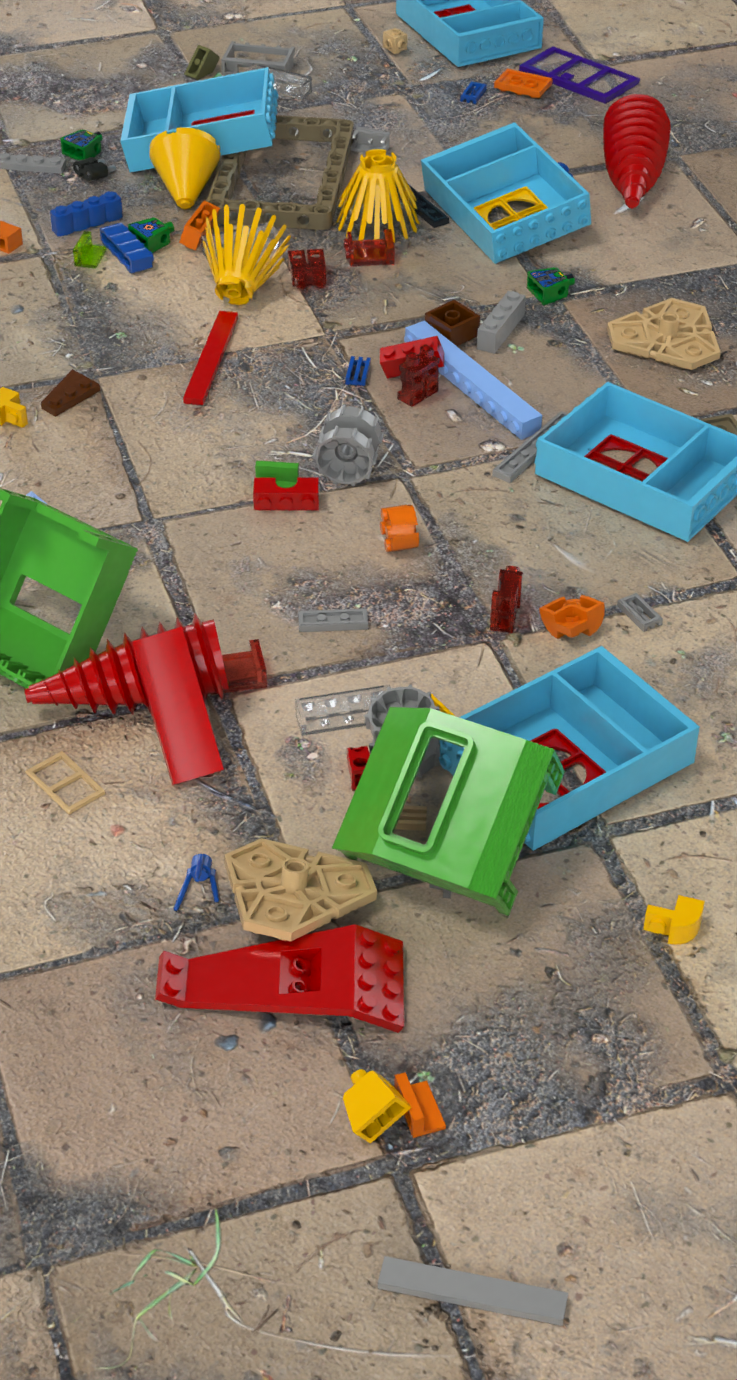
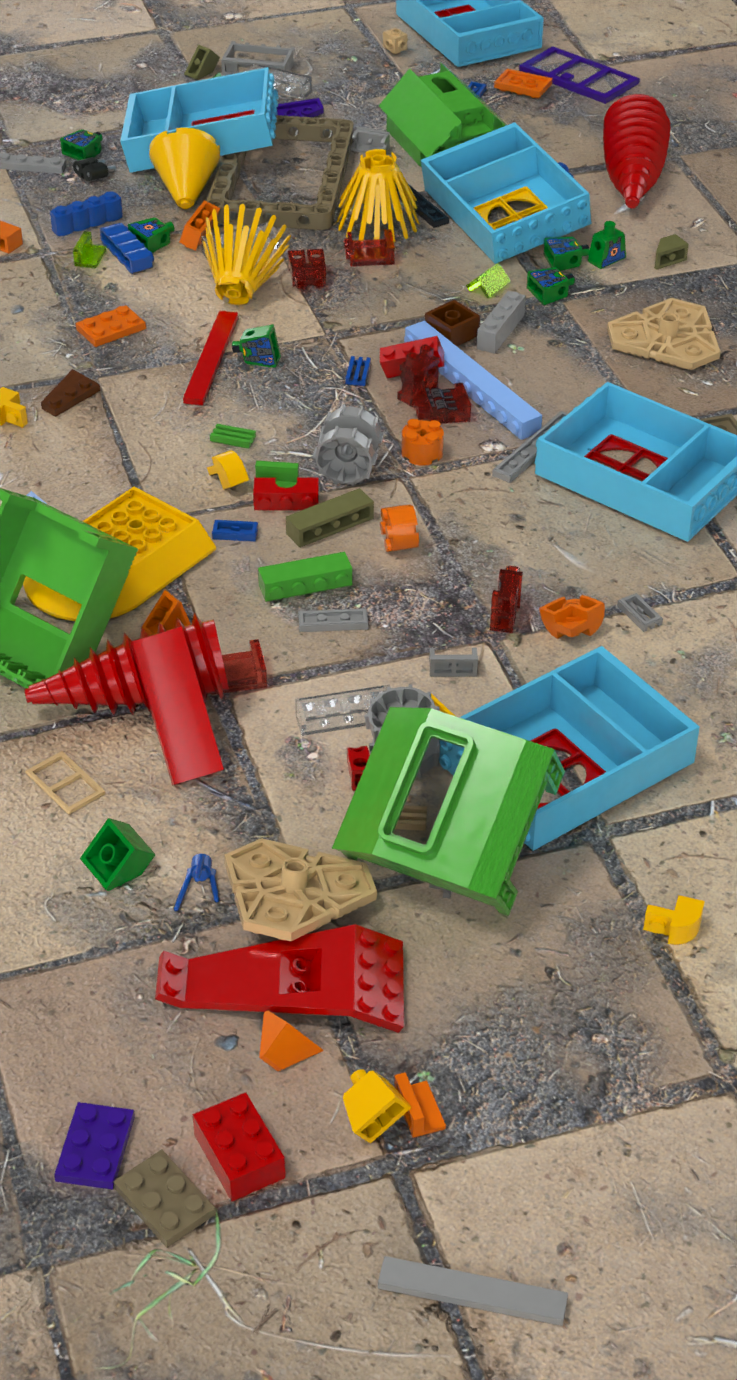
none -> yellow piece [23,486,216,621]
none -> dark purple plate [54,1102,135,1190]
none -> orange plate [76,305,146,347]
none -> green slope [80,818,156,891]
none -> dark tan plate [113,1149,216,1248]
none -> orange slope [140,590,191,635]
none -> red brick [192,1092,286,1202]
none -> yellow brick [207,450,249,489]
none -> bright green tile [210,424,256,448]
none -> blue tile [212,520,258,542]
none -> torso [232,324,281,368]
none -> bright green brick [258,552,352,602]
none -> orange slope [259,1011,324,1072]
none -> dark purple wing [276,98,324,117]
none -> olive brick [286,488,374,548]
none -> bright green panel [379,62,507,167]
none -> orange brick [401,419,444,466]
none -> clear red hips [412,383,471,423]
none -> light grey hinge [429,648,478,677]
none -> clear neon green panel [466,262,510,298]
none -> green torso [543,237,590,271]
none -> green torso [588,221,626,269]
none -> olive slope [654,234,689,270]

